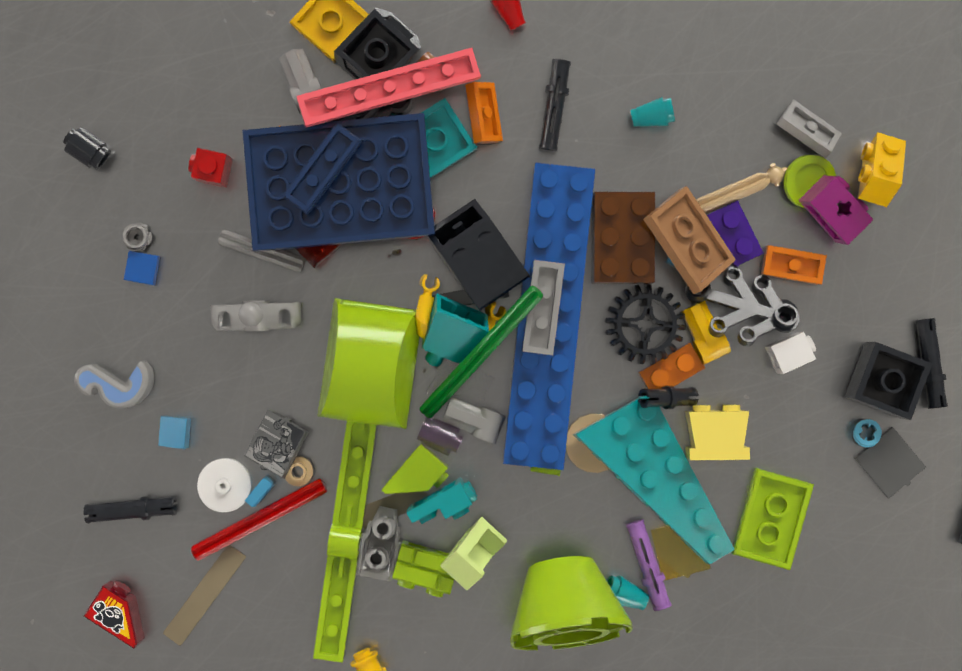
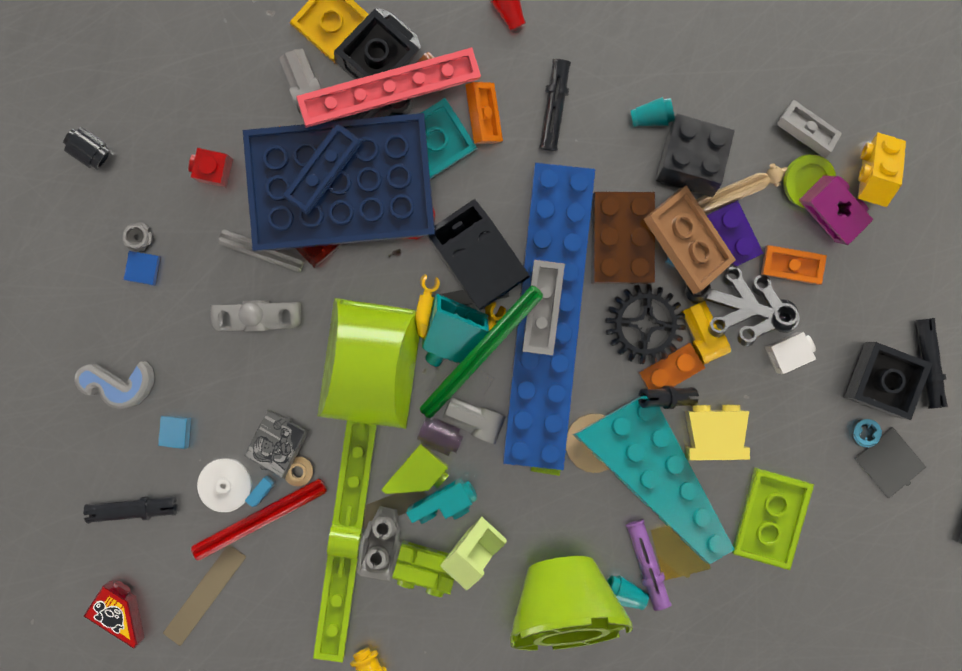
none -> black brick [656,114,735,197]

